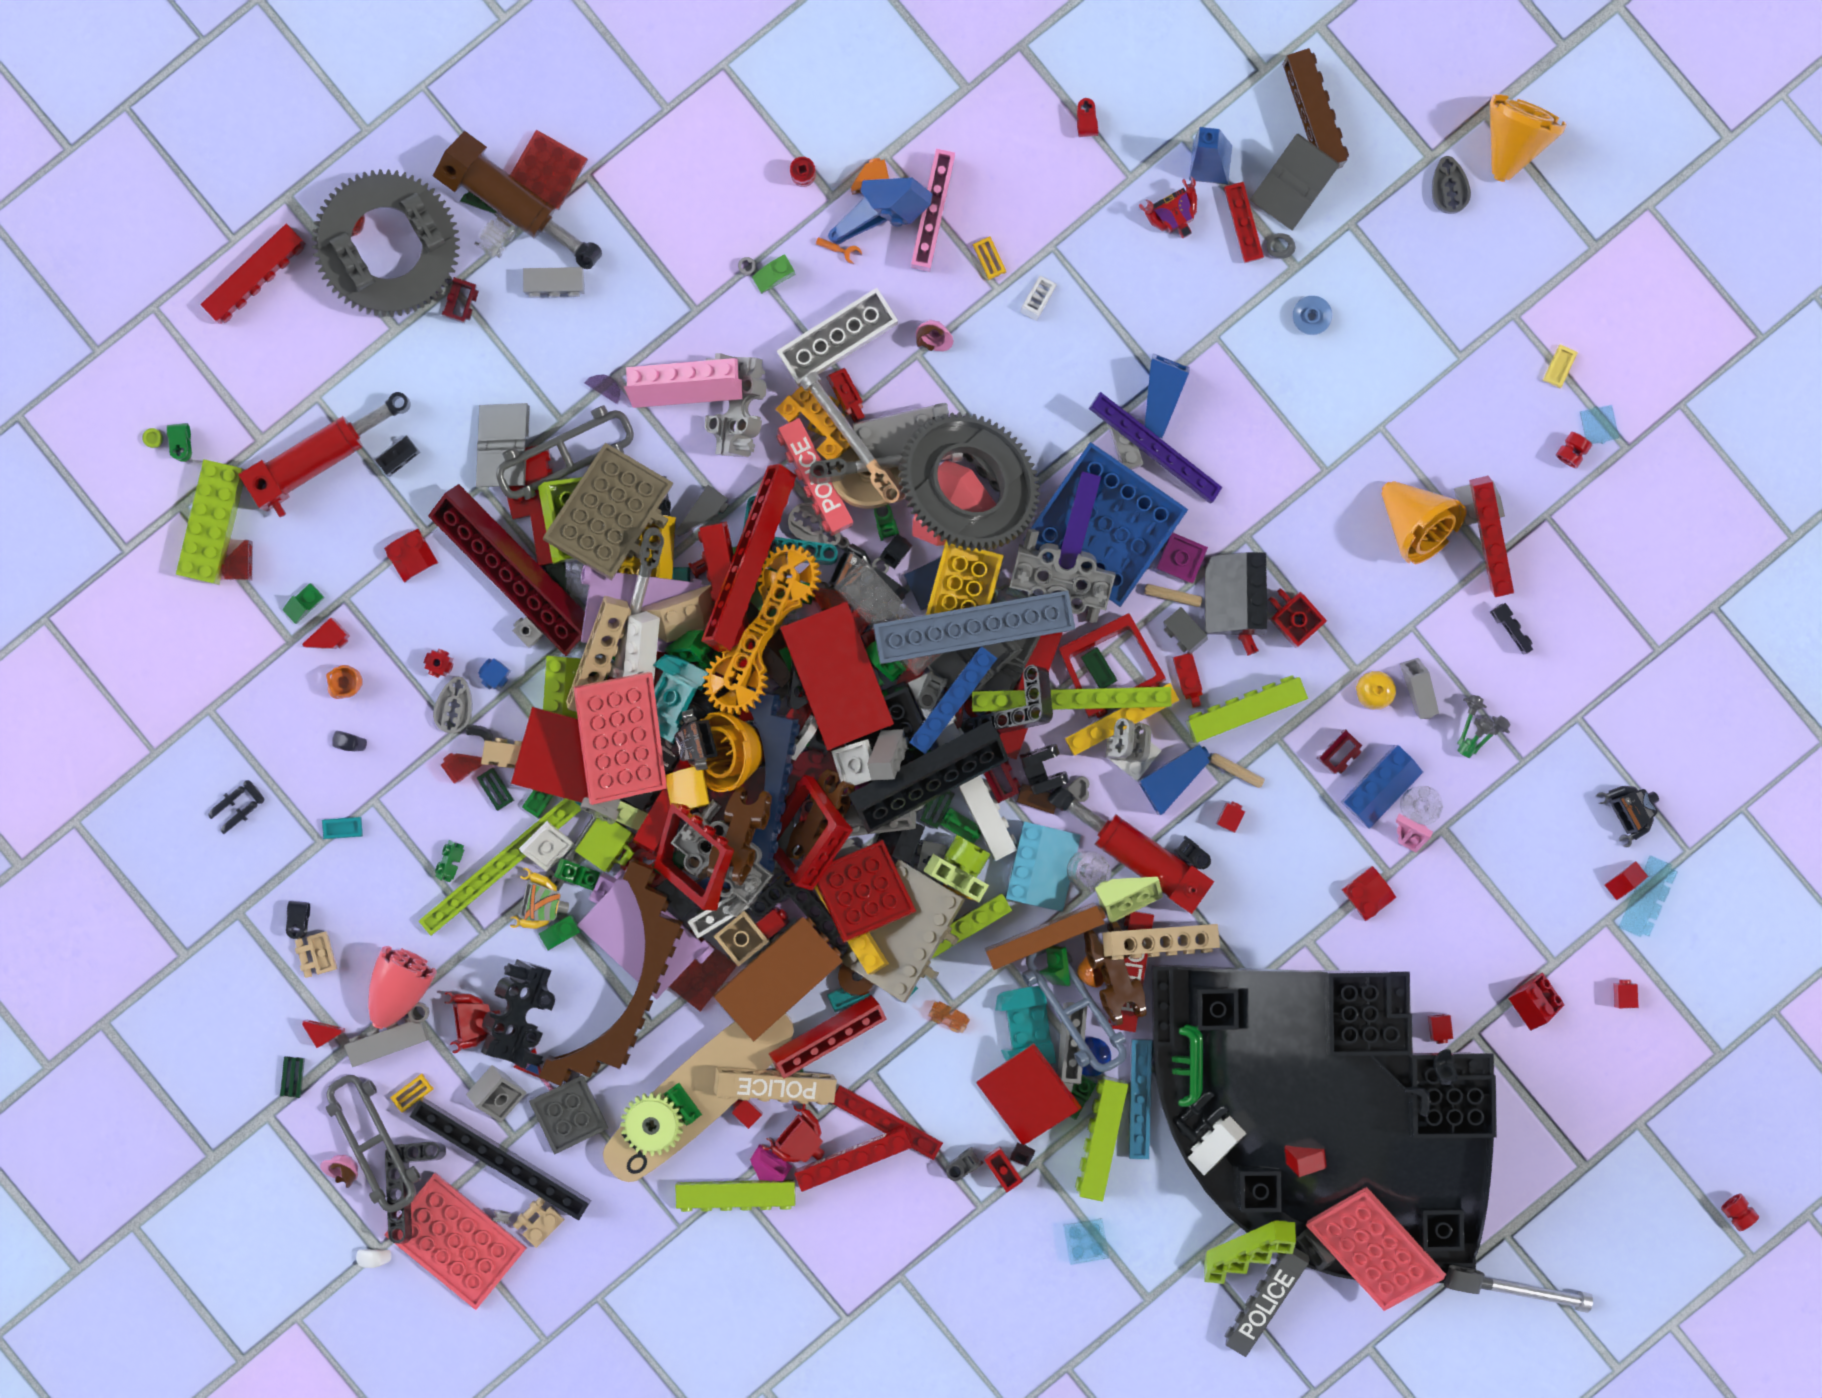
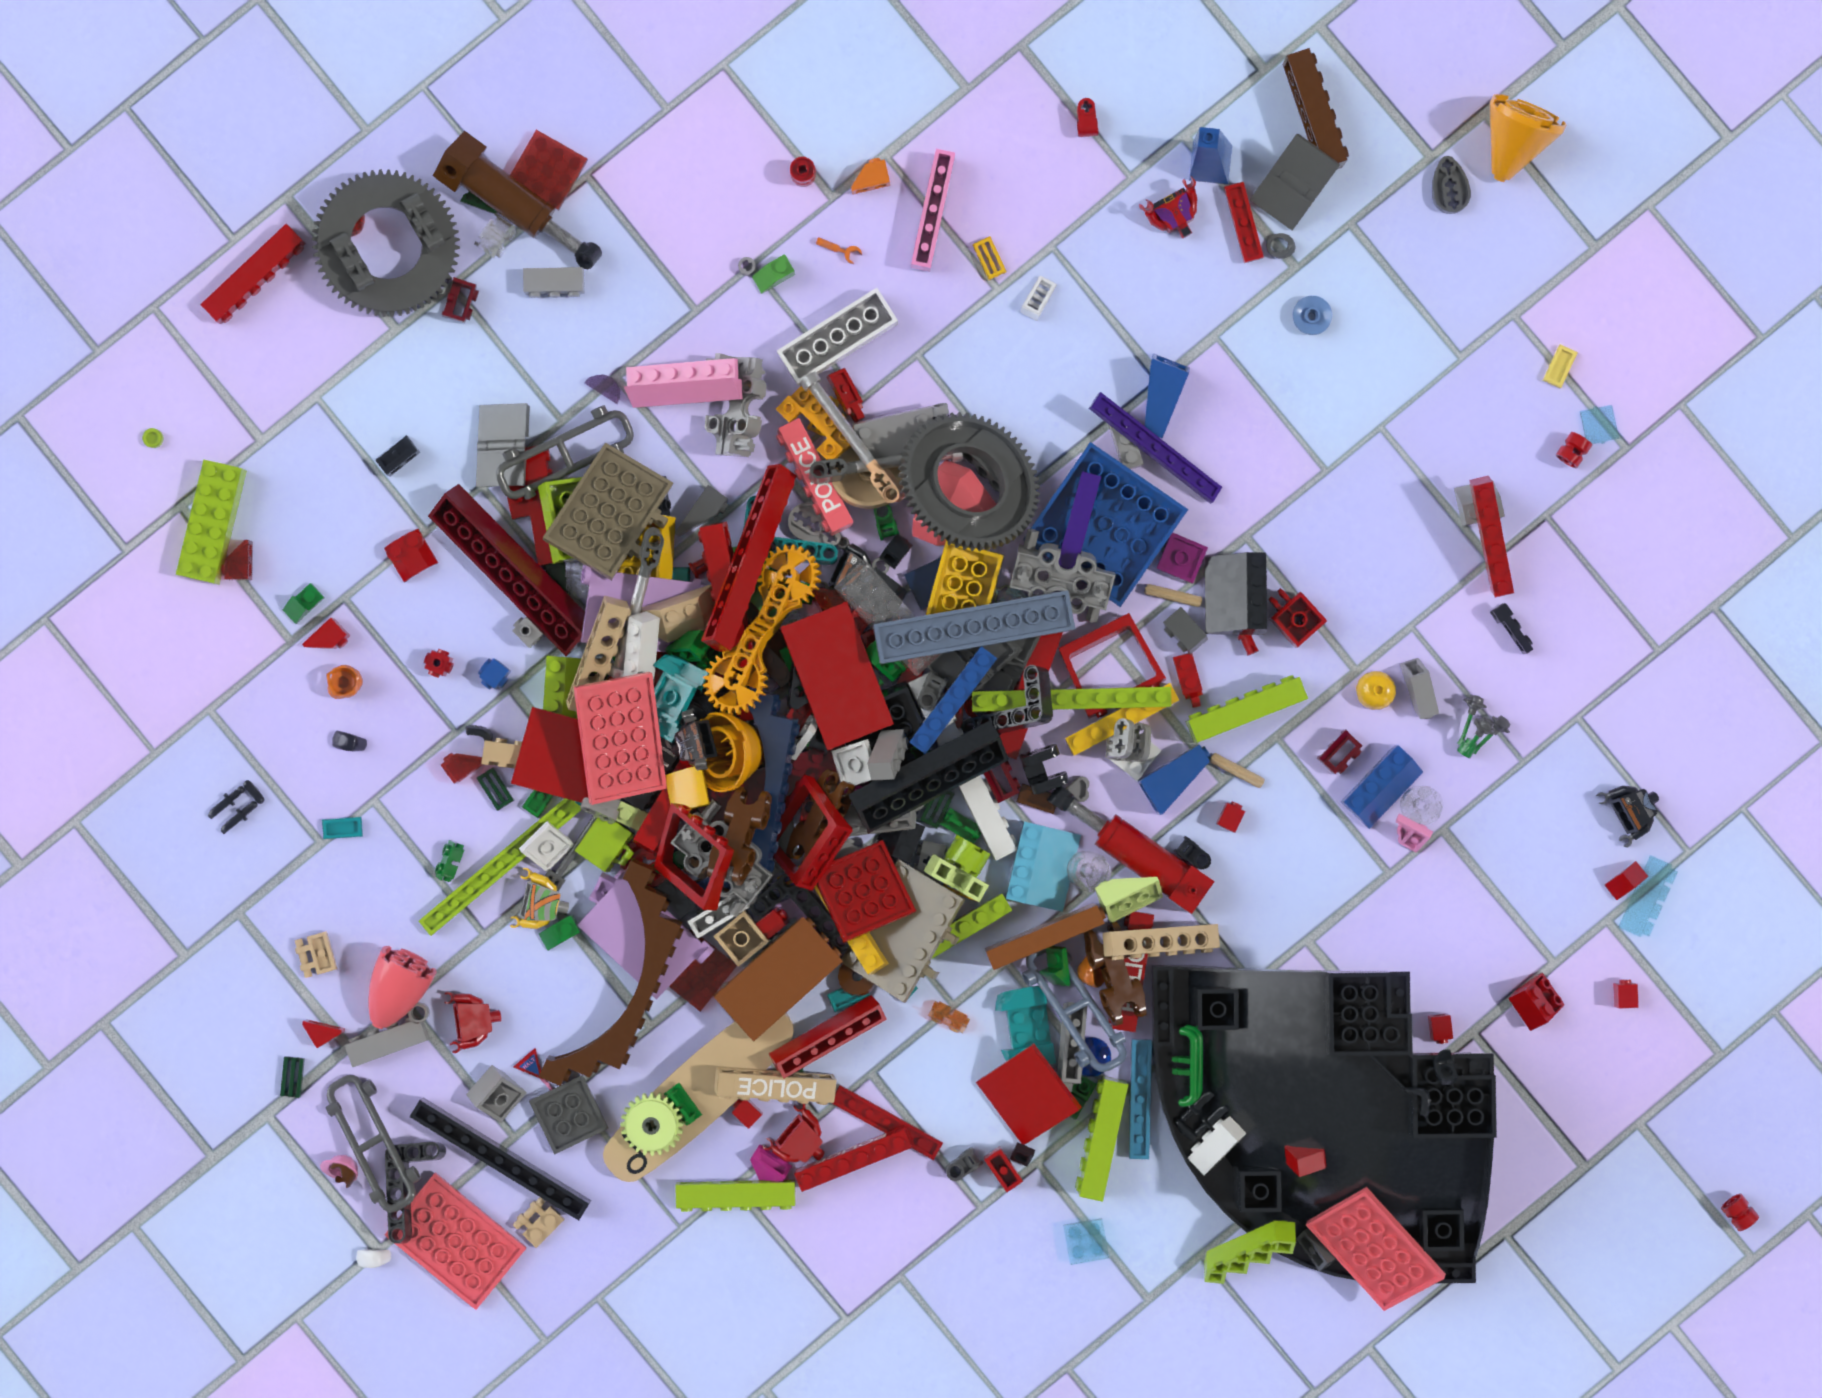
green piece [167,423,192,462] -> none
red piece [238,392,411,518] -> none
black piece [286,901,310,939] -> none
yellow tile [390,1073,434,1113] -> none
light grey piece [433,677,473,733] -> none
black gear [481,959,555,1069] -> none
light grey bush [492,1210,512,1224] -> none
green slope [554,858,600,891] -> none
blue slope [828,177,933,245] -> none
bright pink piece [916,320,954,352] -> none
dark green tile [1080,647,1118,689] -> none
dark grey brick [1224,1247,1309,1357] -> none
red slope [1341,866,1397,921] -> none
light orange cone [1381,481,1467,565] -> none
piece [1444,1265,1593,1313] -> none

